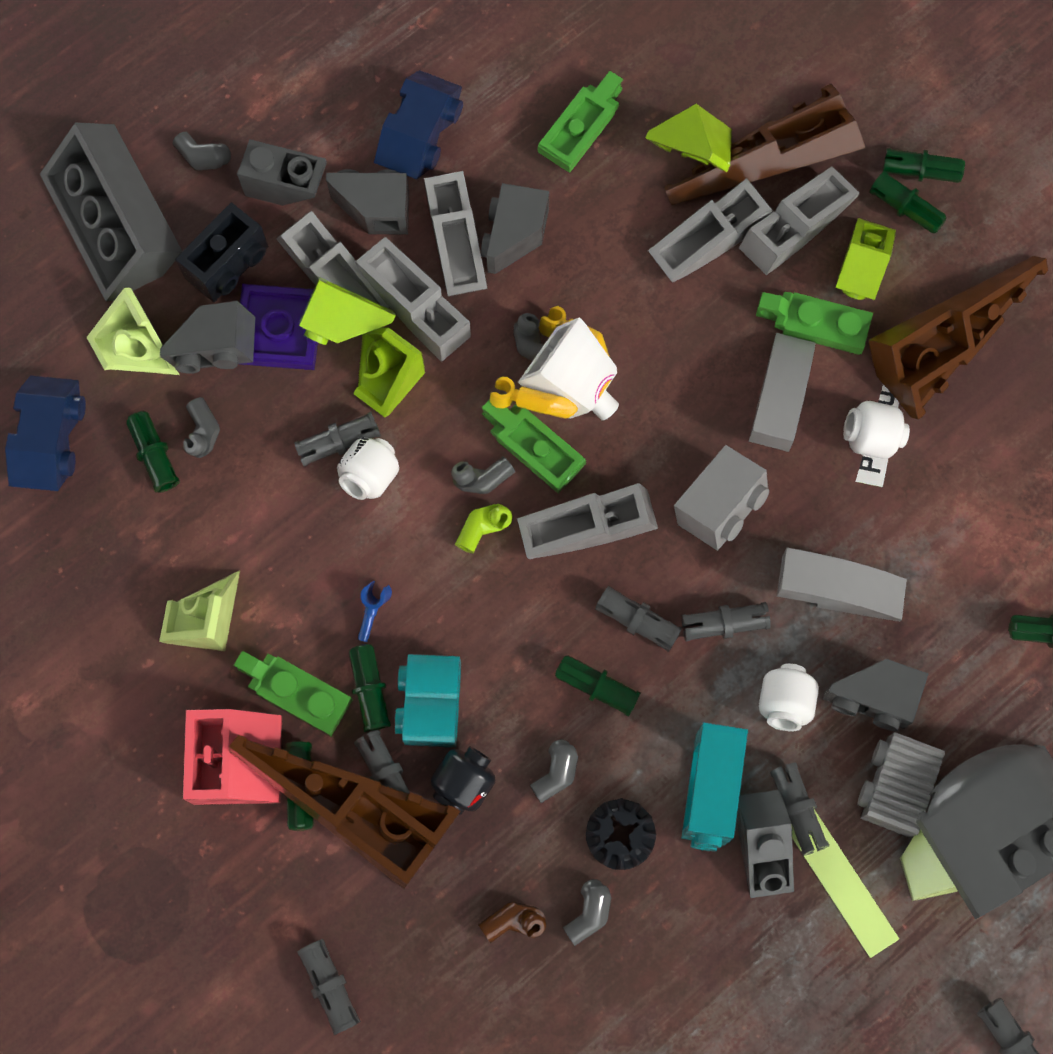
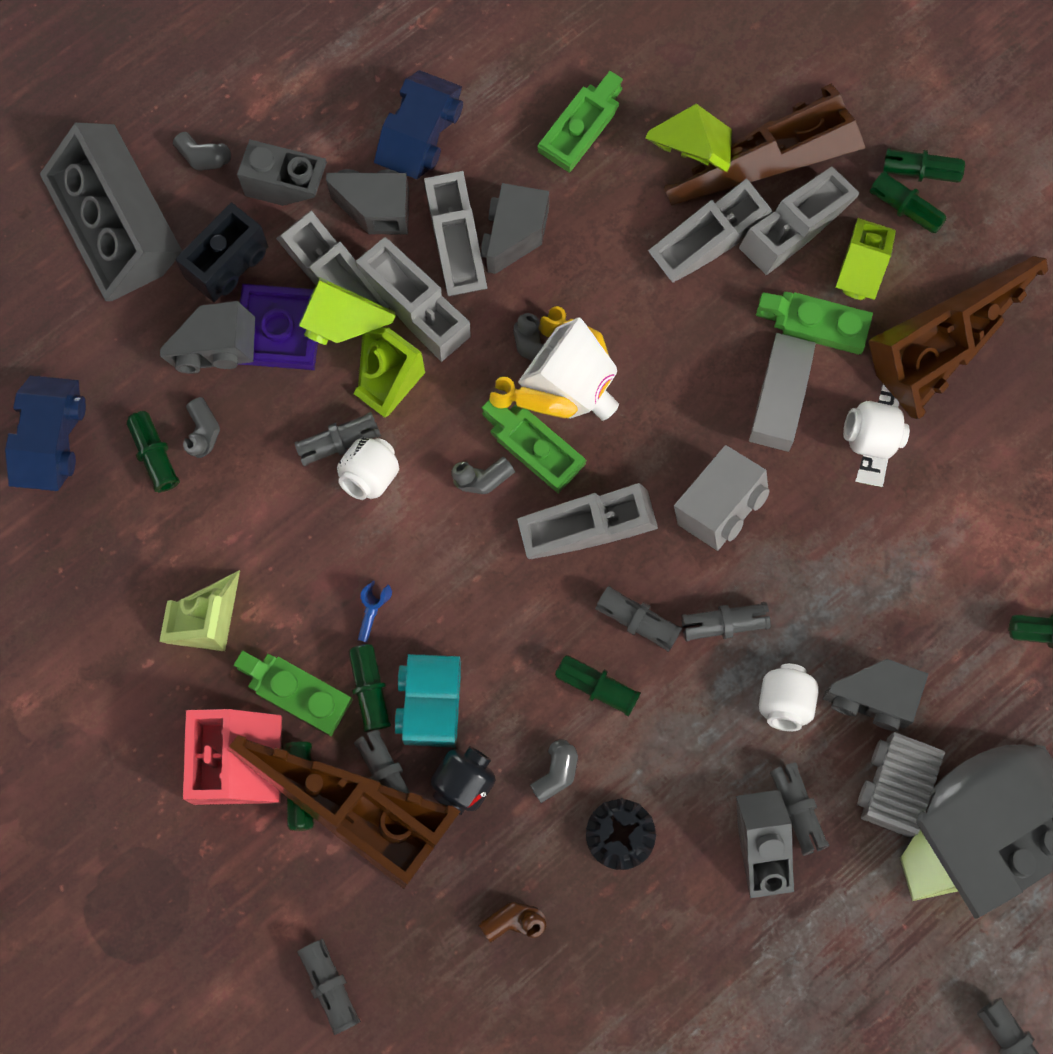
yellowish green slope [87,288,180,375] -> none
lime arm [455,504,512,554] -> none
dark grey arm [562,879,612,946] -> none
teal window [681,722,748,851] -> none
light grey slope [777,548,907,622] -> none
yellowish green sticker [792,810,899,958] -> none

